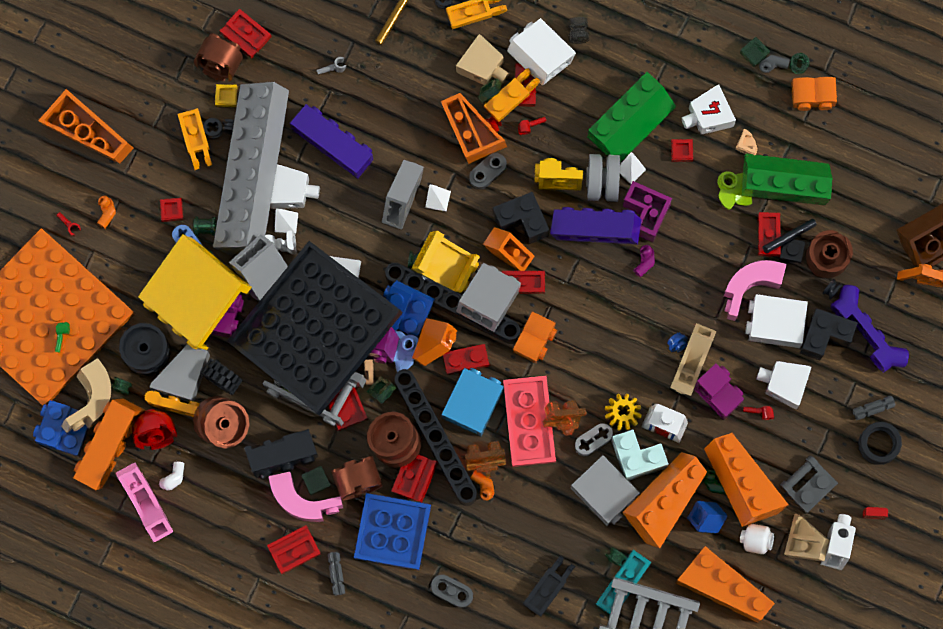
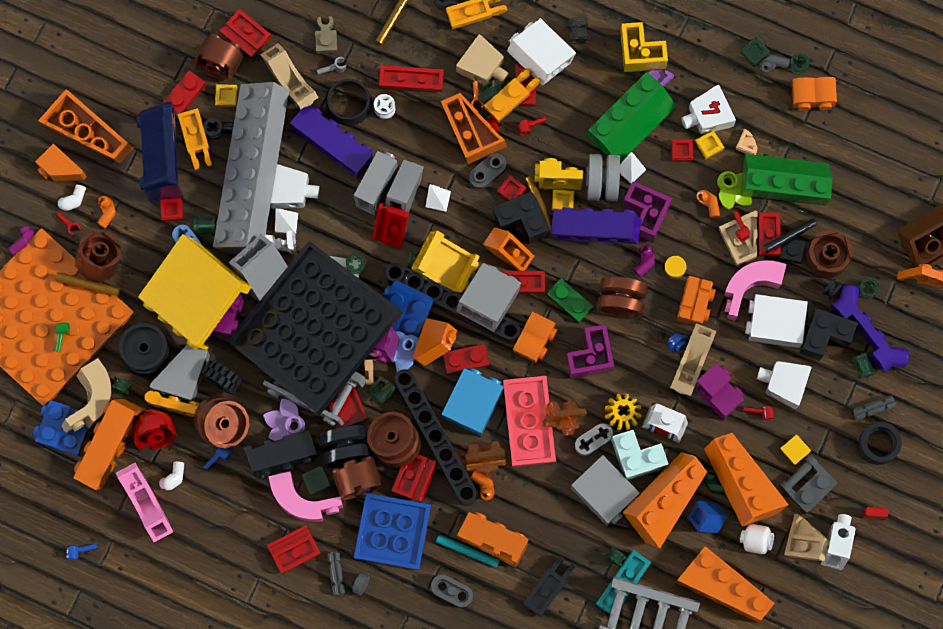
none -> magenta arm [9,225,34,255]
none -> orange slope [35,144,87,181]
none -> pearl gold bar [55,272,120,296]
none -> white arm [58,185,86,211]
none -> blue hand [67,543,97,560]
none -> copper brick [75,232,122,283]
none -> clear blue windscreen [137,102,184,202]
none -> red plate [163,70,206,115]
none -> blue hand [203,447,232,470]
none -> tan arch [260,43,318,109]
none -> lavender plate [264,399,305,441]
none -> dark tan plate [315,16,338,54]
none -> black wheel [318,425,371,468]
none -> black tyre [326,79,372,126]
none -> clear green bush [346,253,365,274]
none -> dark grey tile [352,572,370,596]
none -> light grey brick [354,151,398,216]
none -> red plate [372,203,410,249]
none -> white wheel [374,94,395,119]
none -> red plate [379,65,444,92]
none -> teal bar [436,534,500,568]
none -> orange wedge [457,511,529,568]
none -> orange hand [471,81,484,111]
none -> red tile [497,175,527,201]
none -> pearl gold bar [525,176,552,237]
none -> green plate [547,279,593,324]
none -> yellow tile [551,189,575,212]
none -> magenta brick [566,324,614,379]
none -> copper wheel [596,276,648,319]
none -> yellow brick [620,22,668,72]
none -> medium lavender tile [648,70,674,87]
none -> yellow tile [665,256,686,278]
none -> orange brick [676,276,716,326]
none -> yellow tile [695,130,724,160]
none -> orange arm [696,190,720,218]
none -> tan wing [718,210,758,266]
none -> red hand [734,211,750,242]
none -> yellow tile [780,434,811,466]
none -> clear green bush [852,352,877,380]
none -> clear green bush [858,278,879,299]

